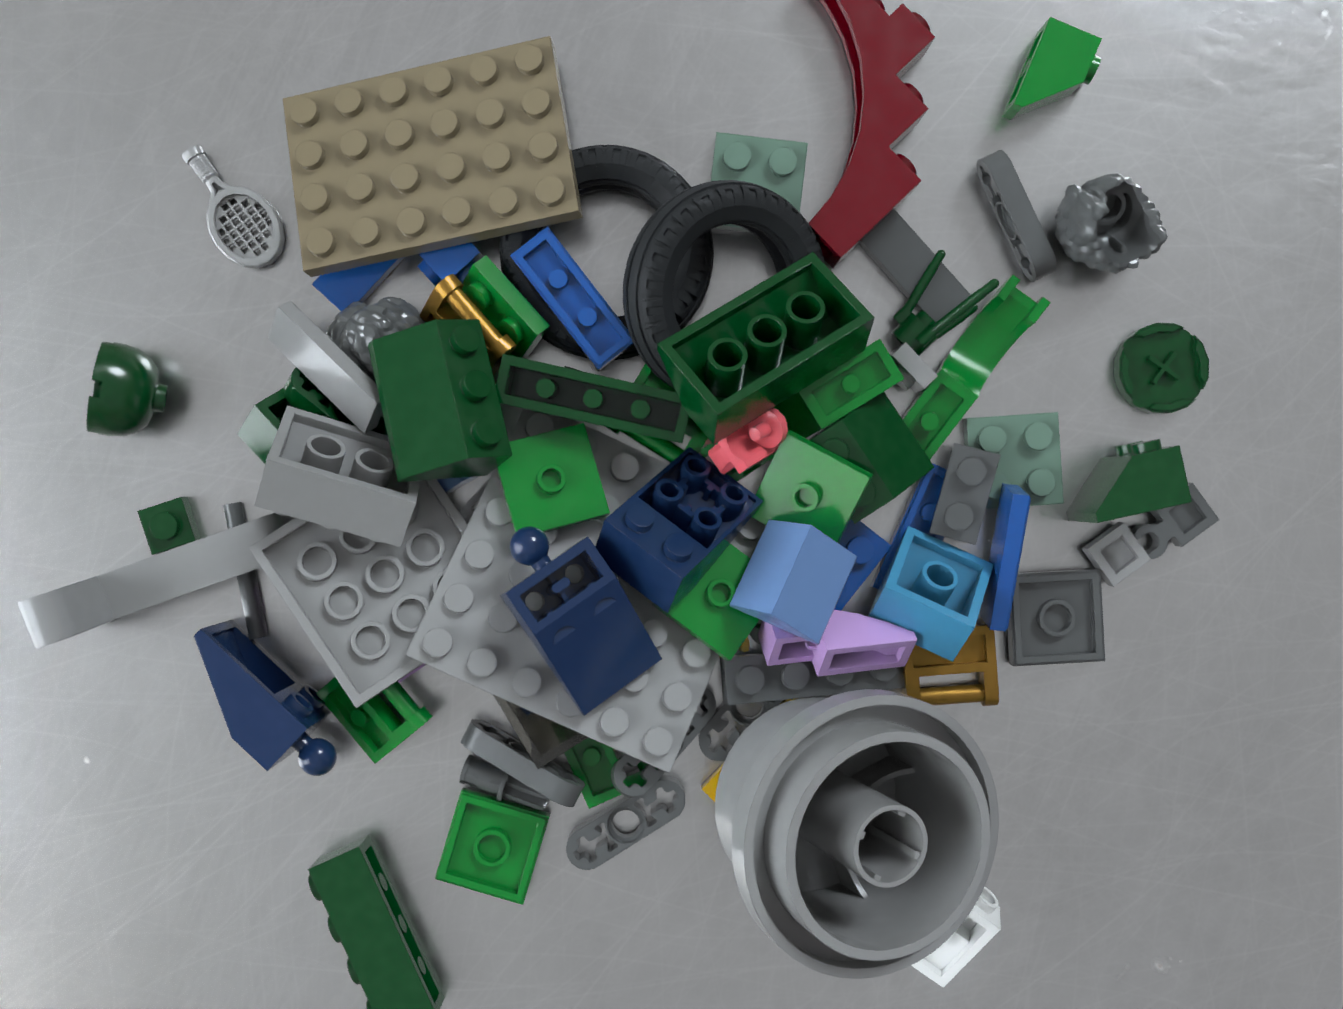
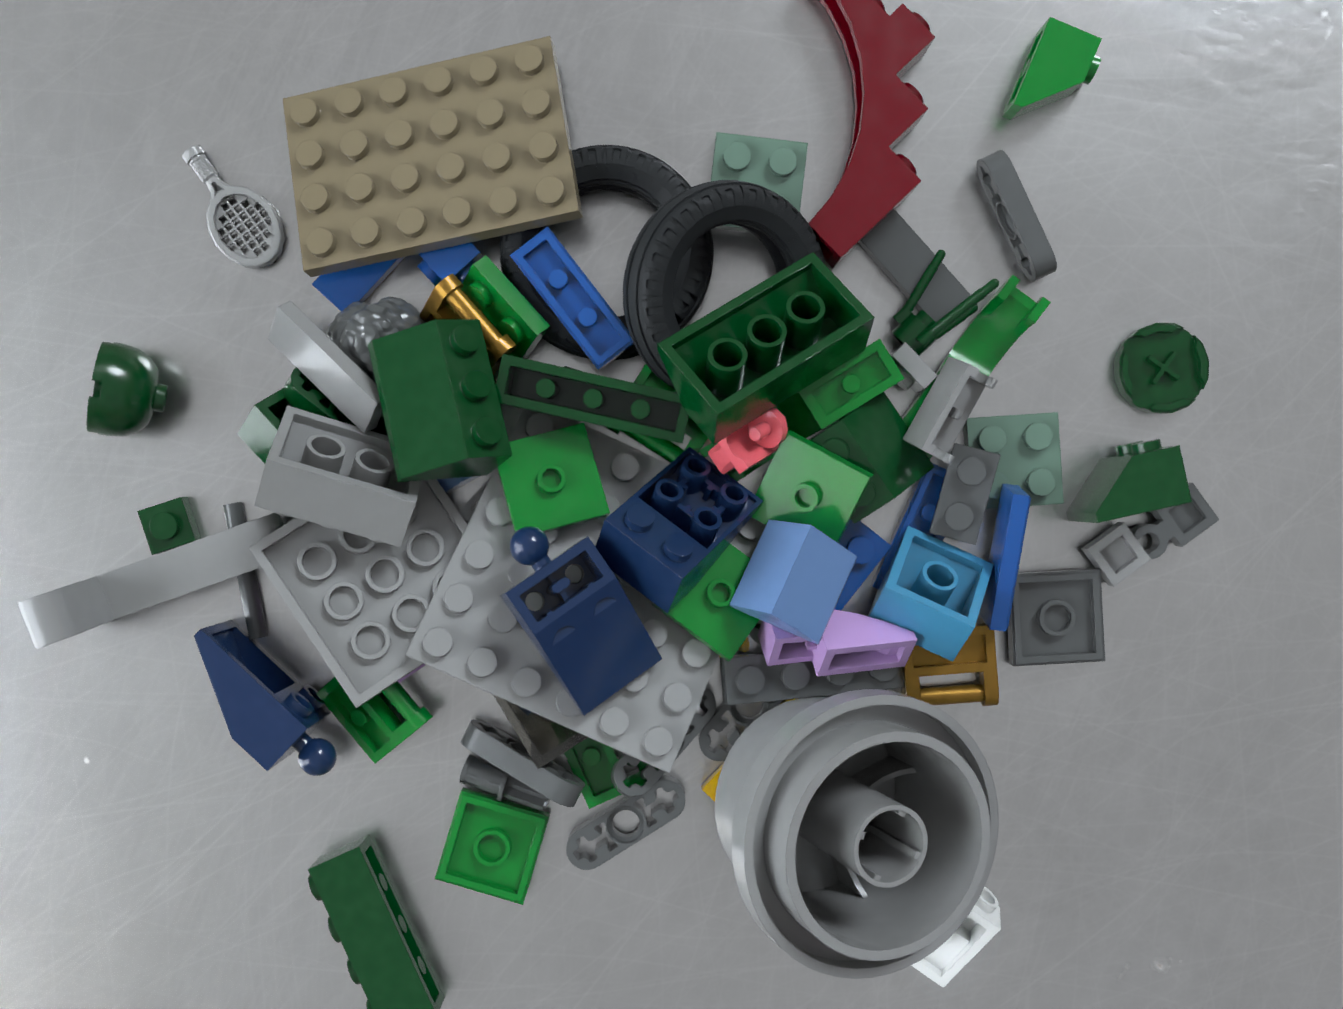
dark grey hair [1055,173,1168,274] -> none
none -> light grey hinge [903,357,998,465]

